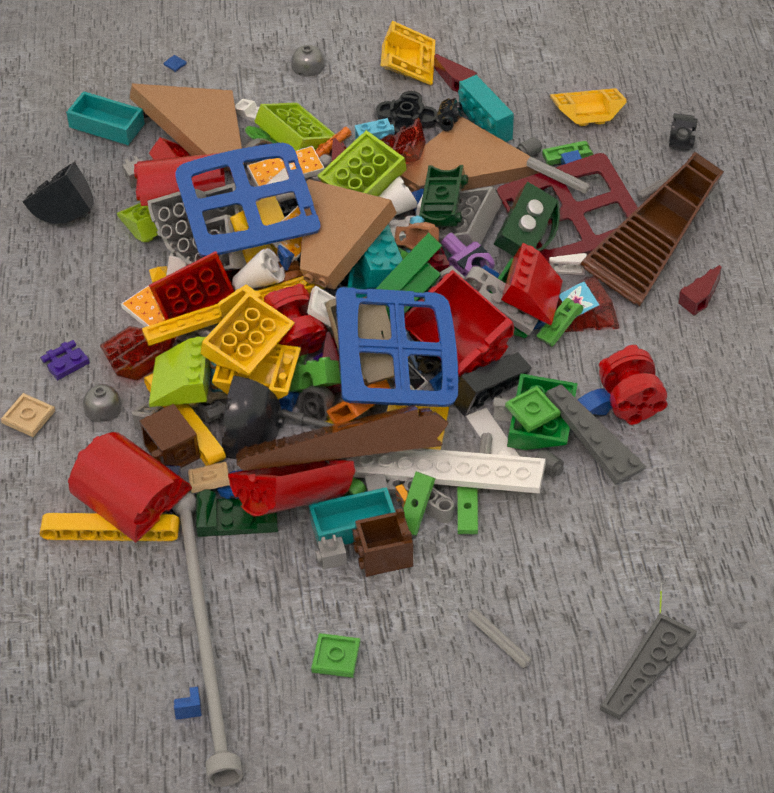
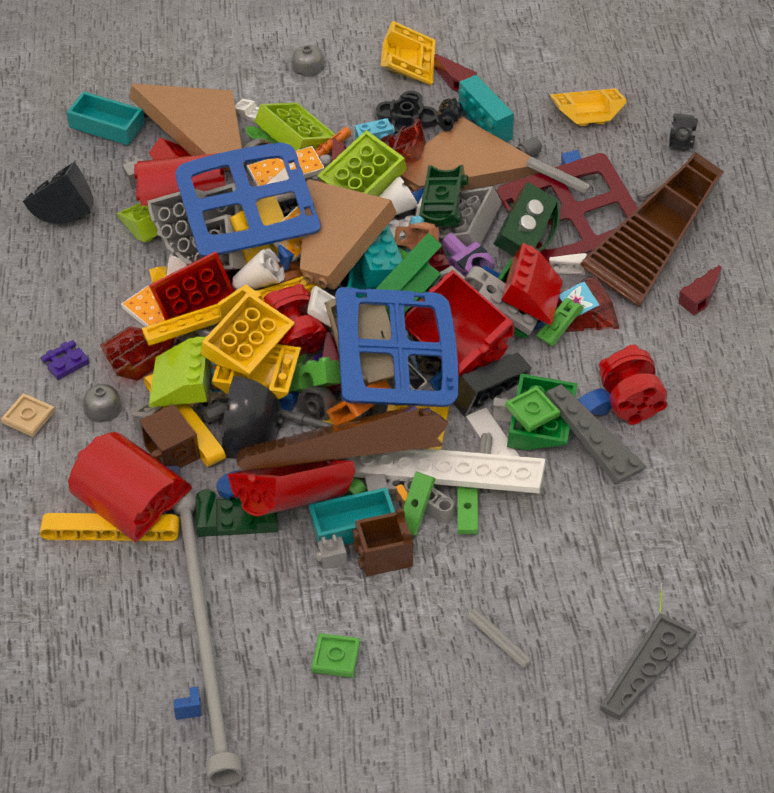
blue slope [163,55,187,72] -> none
tan plate [188,462,230,493] -> none
dark grey brick [535,450,564,477] -> none
bright green plate [542,141,594,165] -> none

